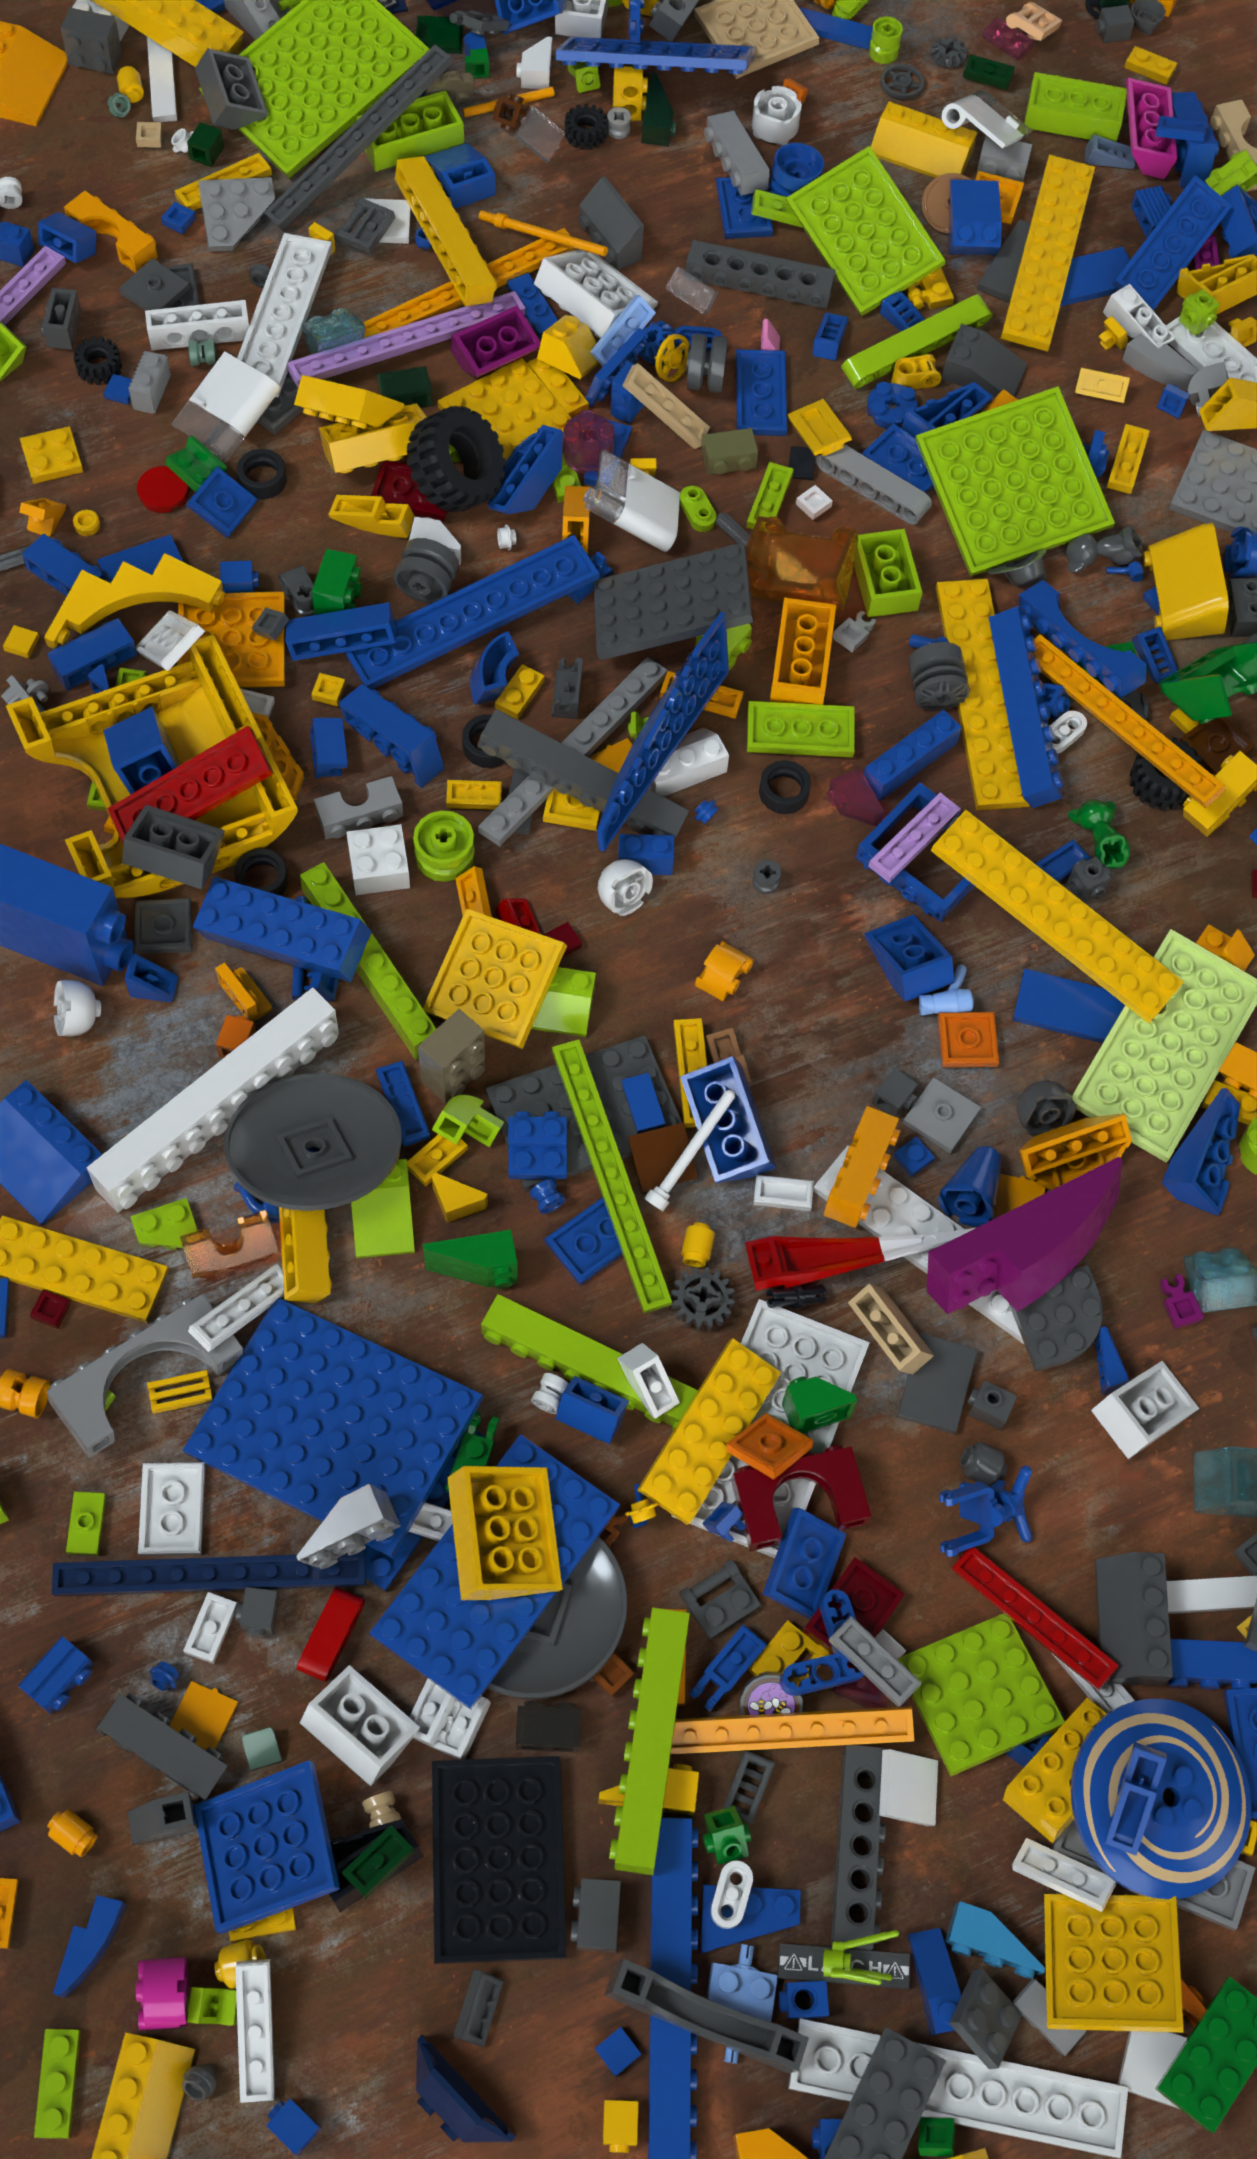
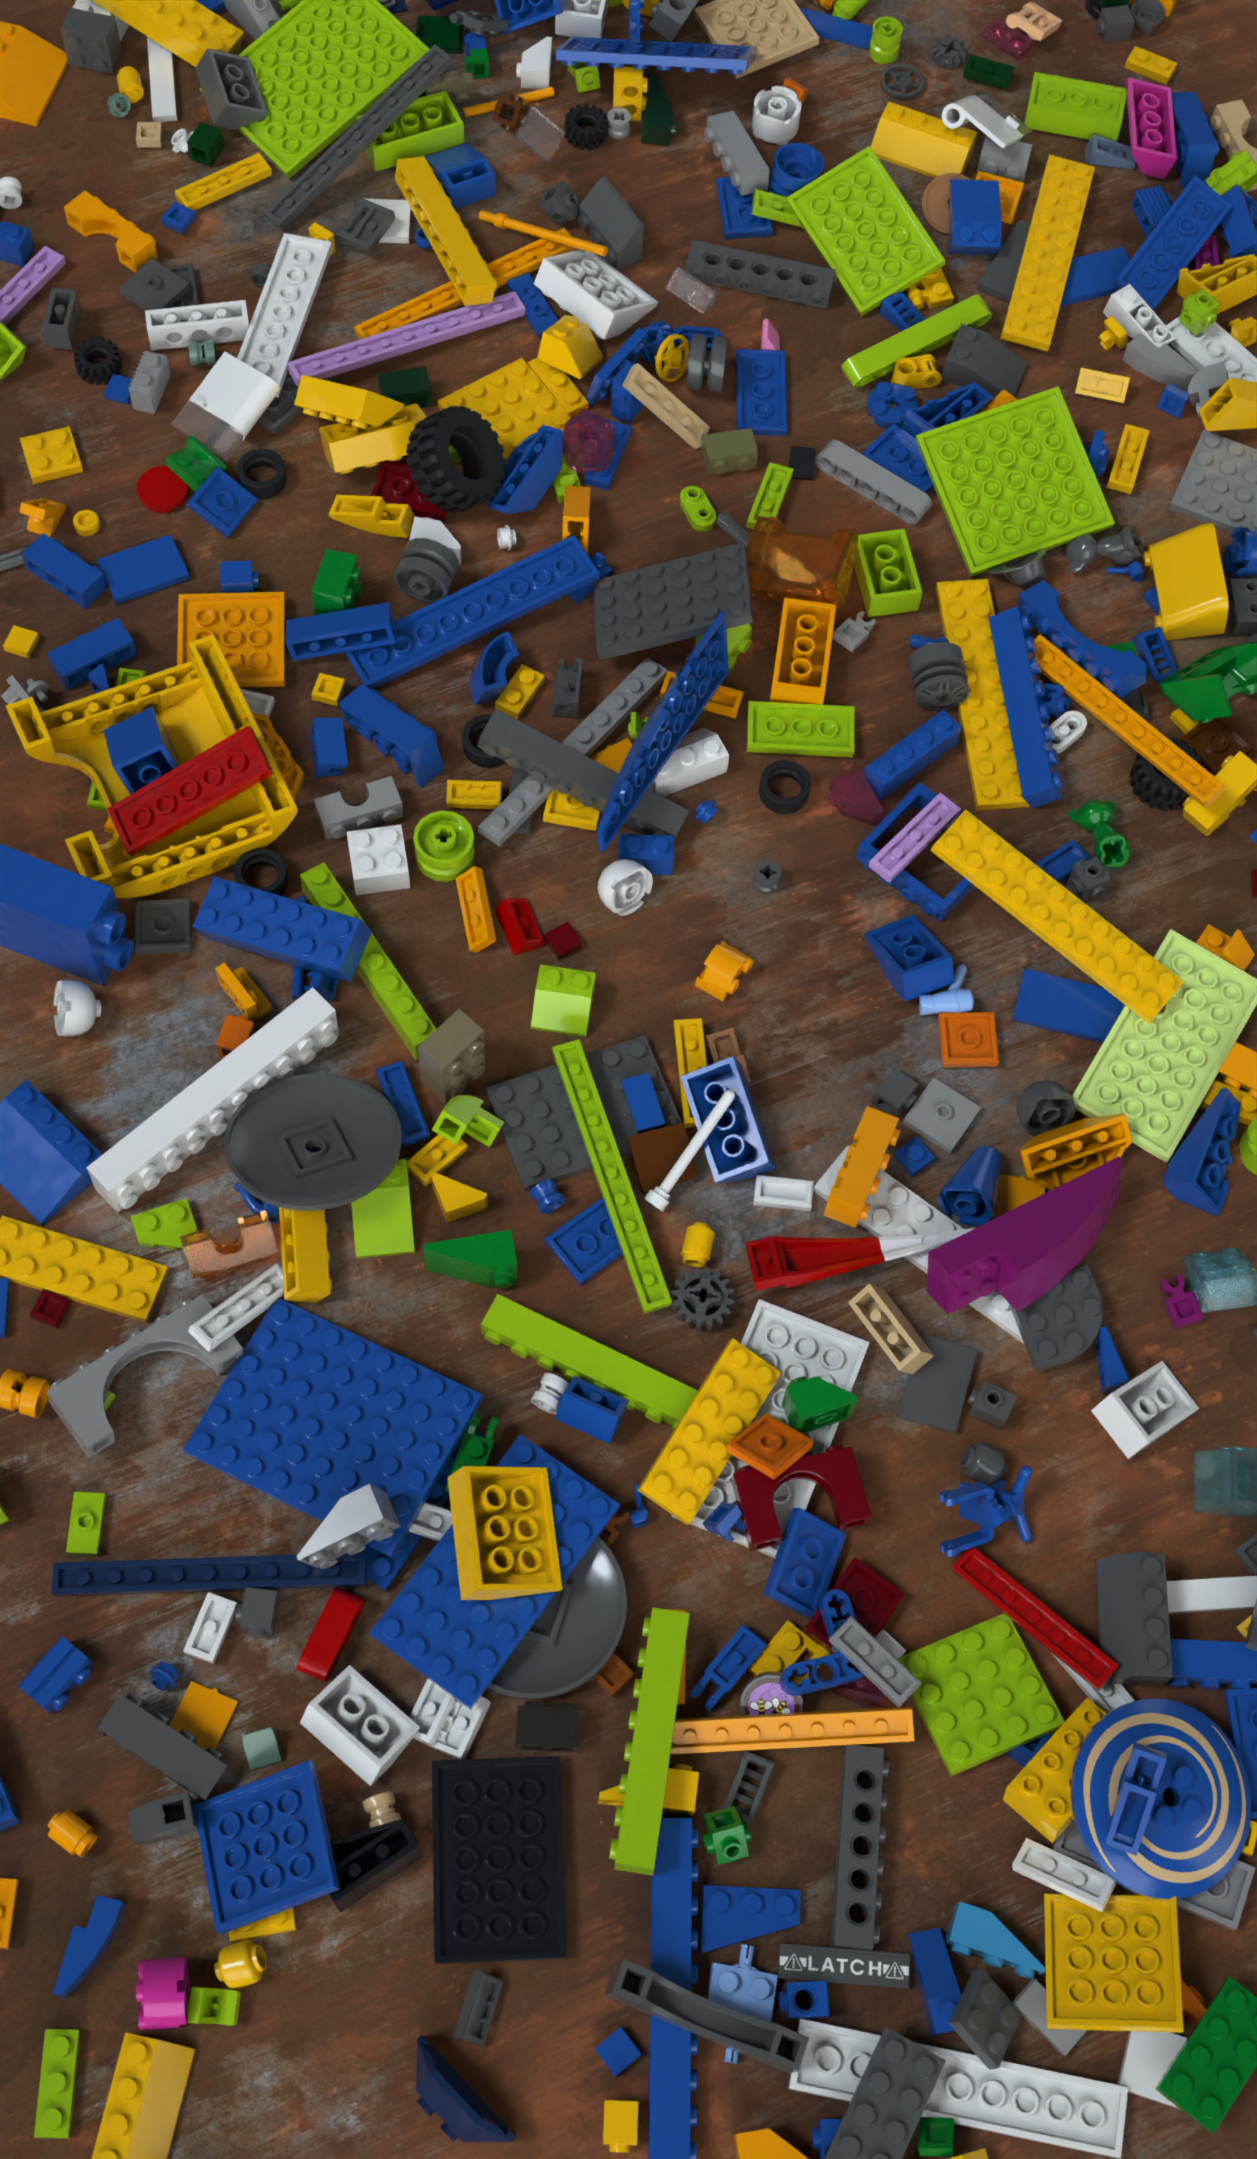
blue brick [38,212,96,263] -> none
yellow arch [44,553,225,649] -> none
dark grey slope [122,805,225,889] -> none
blue slope [125,953,179,1002] -> none
white tile [135,610,205,671] -> none
white tile [138,1462,206,1557] -> none
yellow tile [147,1370,213,1414] -> none
dark grey plate [182,2064,217,2101] -> none
light grey plate [198,177,275,252] -> none
white tile [235,1959,275,2103] -> none
dark grey plate [251,607,289,641] -> none
blue brick [266,2099,321,2156] -> none
dark grey piece [278,565,315,617] -> none
clear light blue slope [302,308,365,355] -> none
dark green plate [342,1825,415,1899] -> none
yellow plate [423,909,567,1049] -> none
magenta slope [450,305,541,377] -> none
blue plate [508,1111,567,1179] -> none
dark grey brick [571,1878,621,1953] -> none
white door [583,449,680,552] -> none
light blue plate [590,295,656,366] -> none
white slope [617,1343,680,1419] -> none
yellow plate [625,1499,658,1524] -> none
yellow tile [630,458,656,476] -> none
dark grey plate [679,1559,761,1641] -> none
white plate [710,1861,753,1929] -> none
black pin [766,1285,827,1308] -> none
yellow piece [787,399,852,456] -> none
white plate [796,485,833,520] -> none
blue slope [812,312,849,360] -> none
lime plant [823,1930,899,1985] -> none
white tile [879,1749,938,1826] -> none
blue tile [1156,116,1208,142] -> none
none -> dark grey brick [539,181,581,226]

